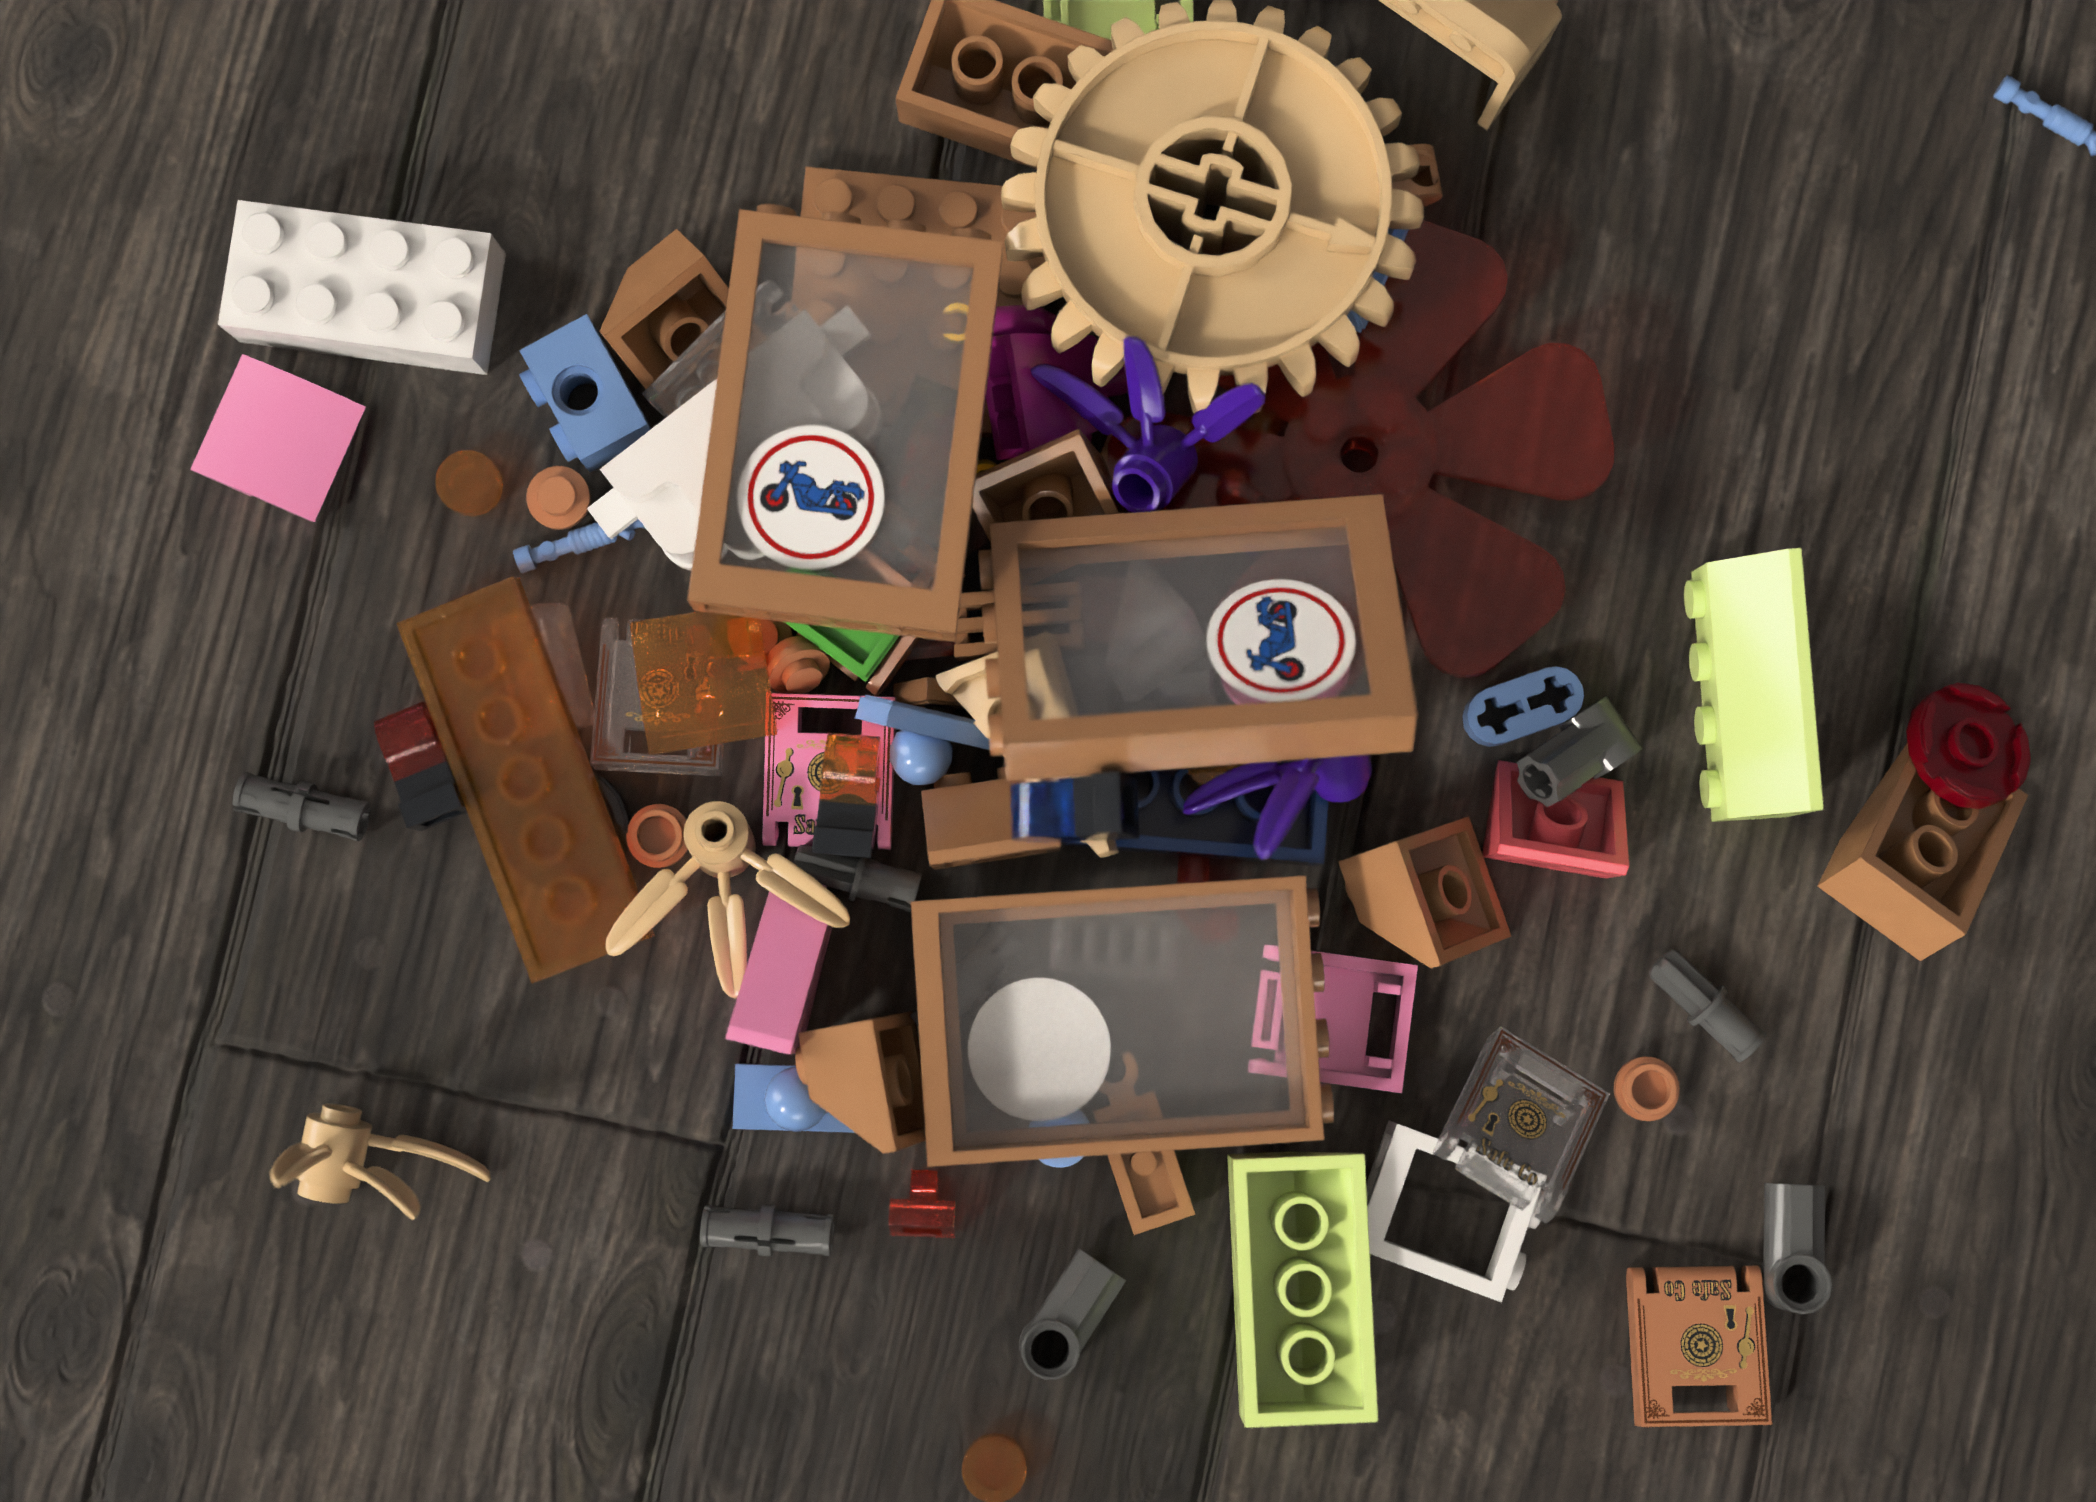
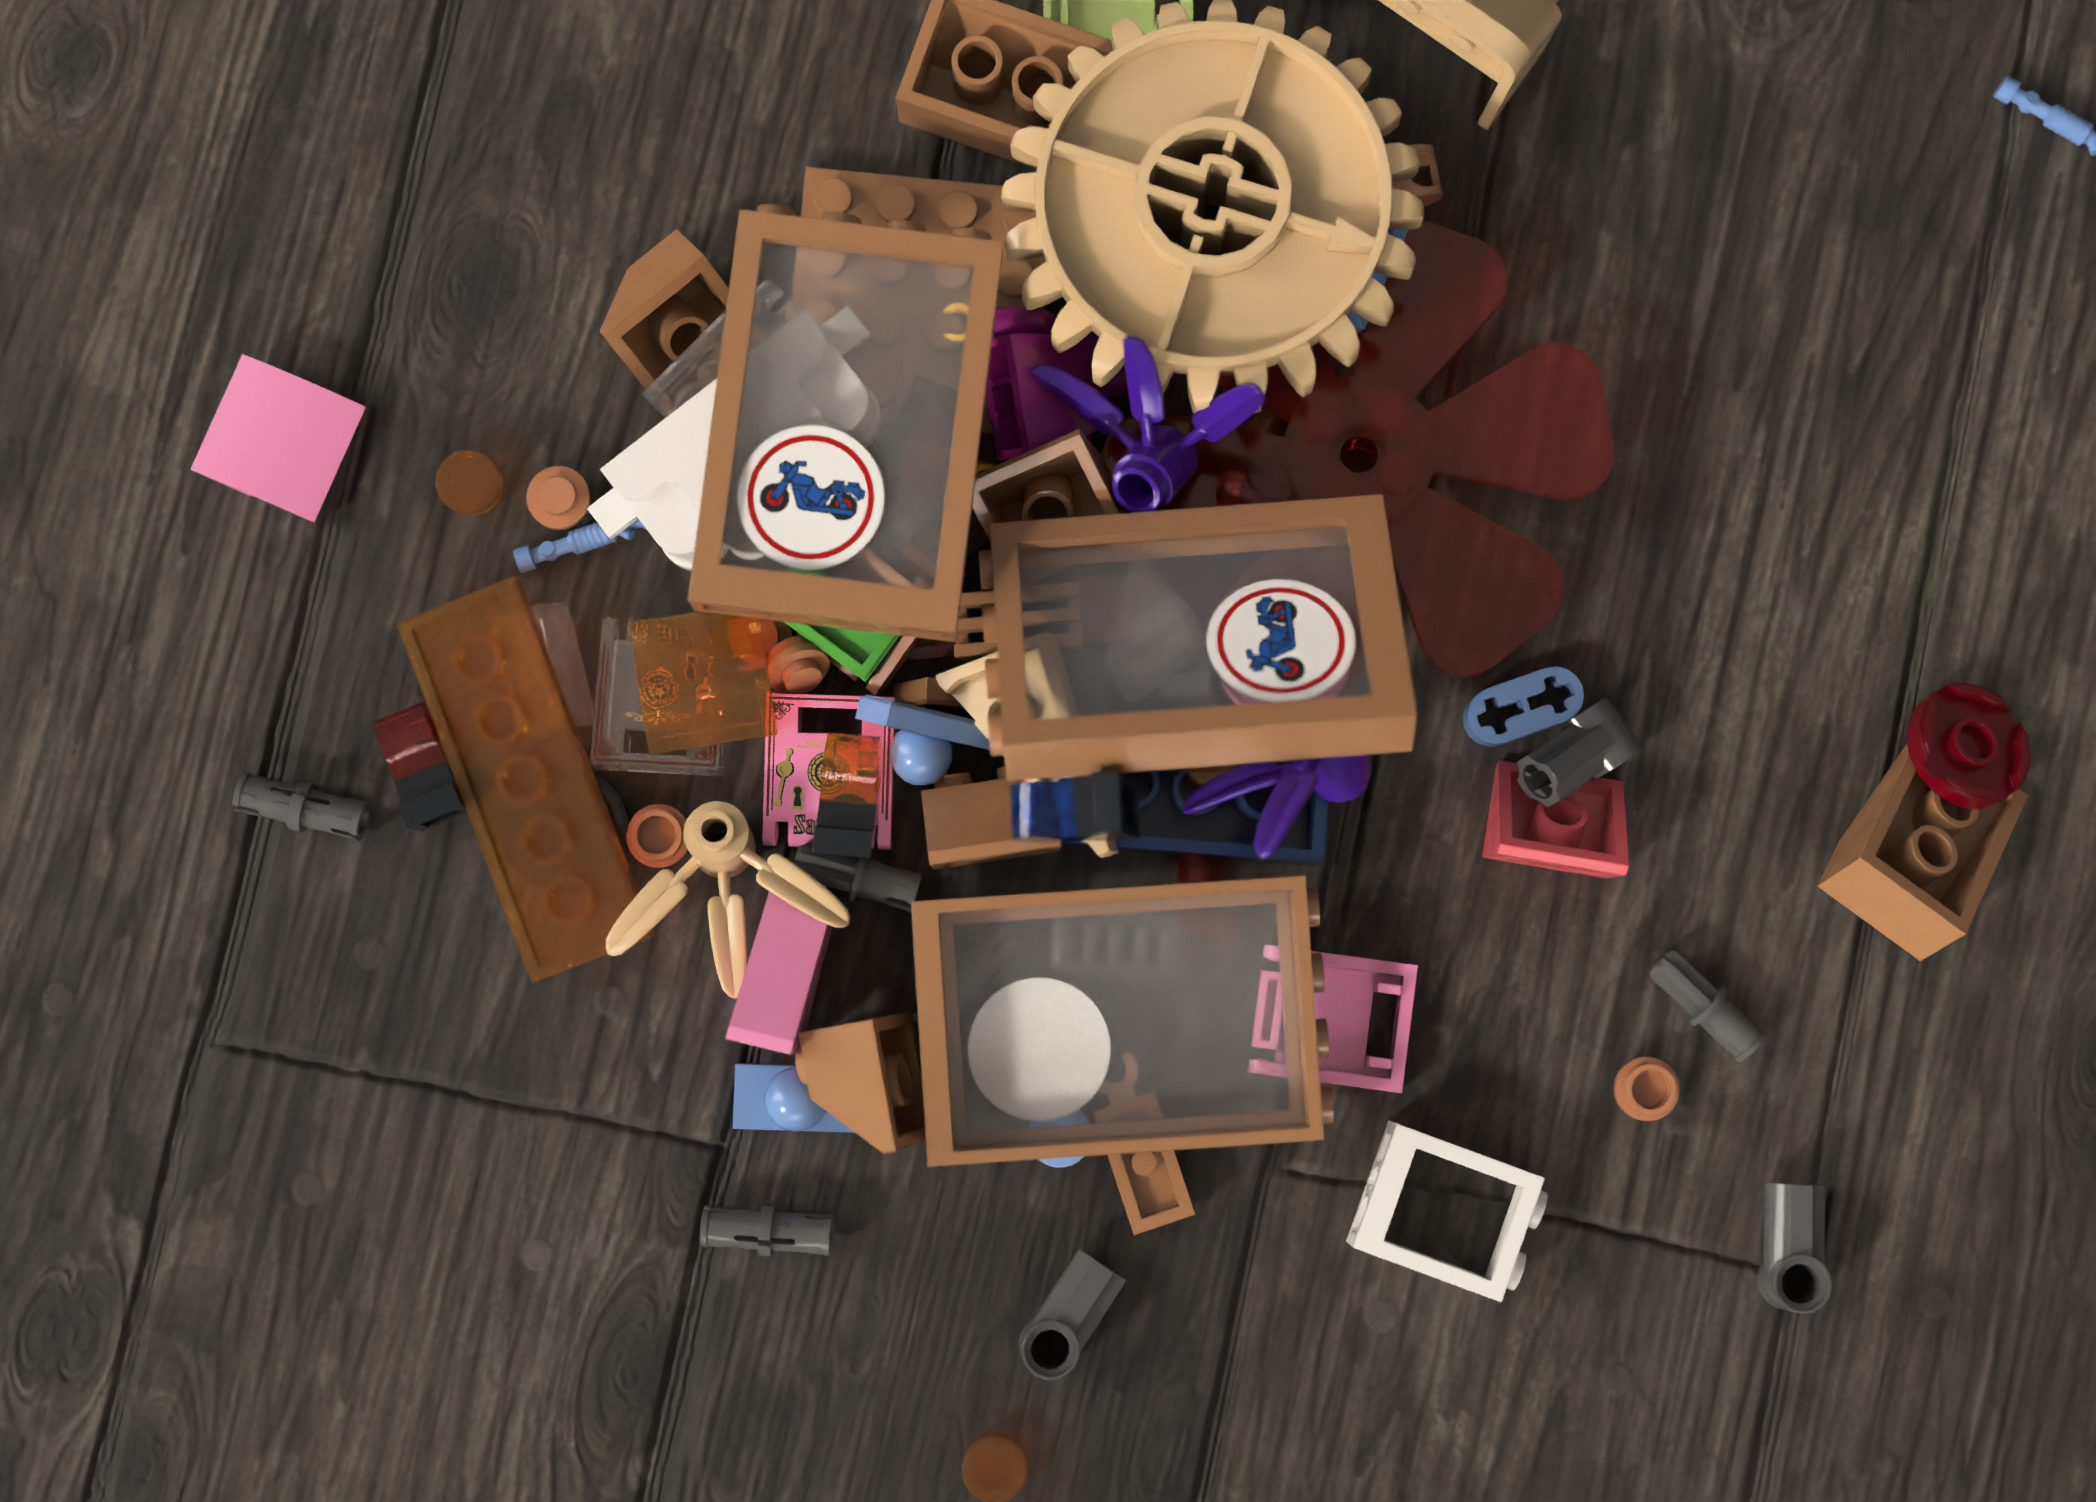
white brick [218,200,506,375] -> none
tan plant [270,1103,491,1220] -> none
medium blue brick [519,314,652,472] -> none
clear red tile [888,1169,956,1238] -> none
yellowish green slope [1227,1152,1378,1428] -> none
medium nougat slope [1338,816,1511,968] -> none
clear container [1433,1026,1610,1223] -> none
nougat container [1626,1265,1772,1427] -> none
yellowish green slope [1684,548,1824,822] -> none

